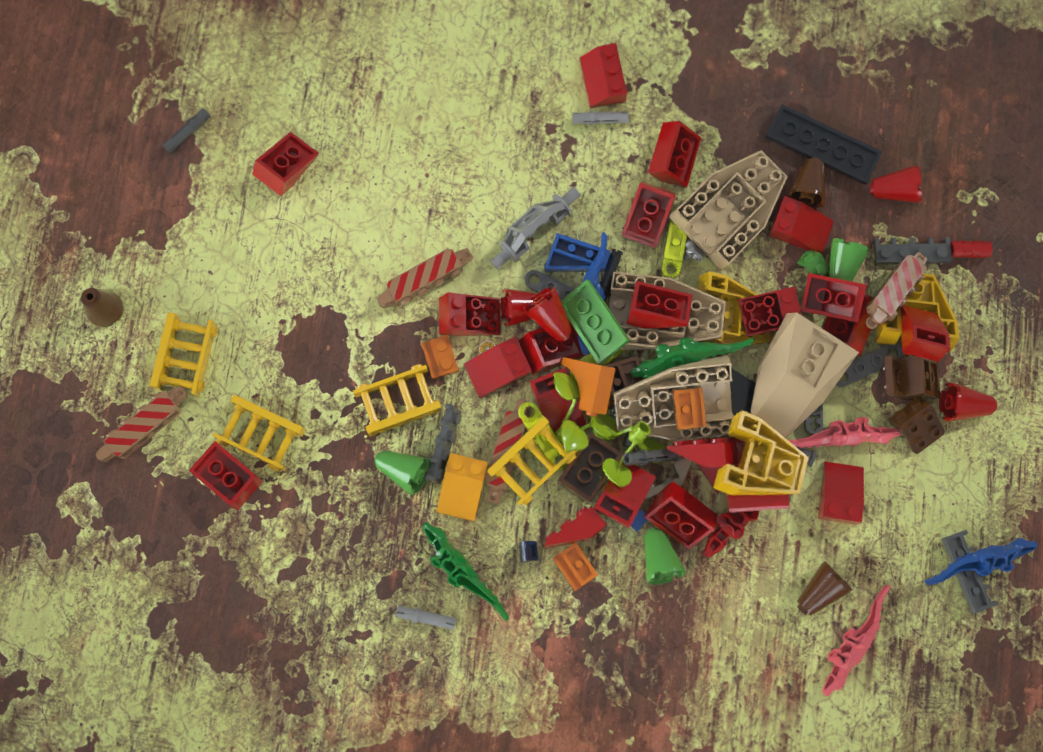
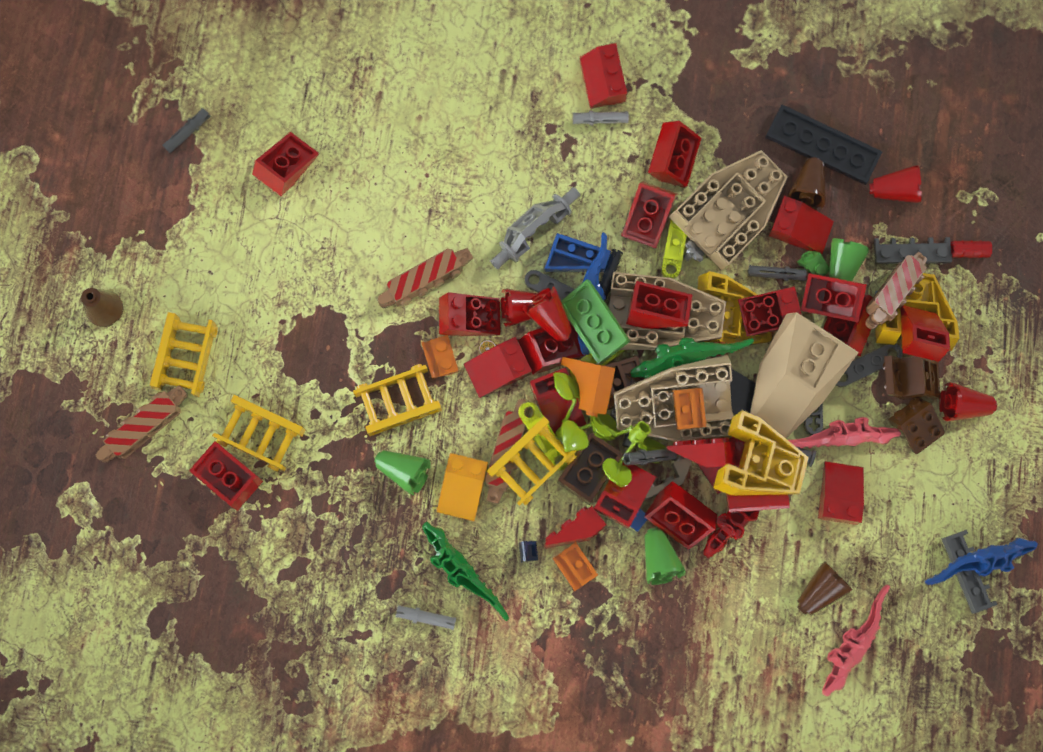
dark grey hinge [424,403,461,485] -> none
none -> dark grey pin [748,265,807,281]

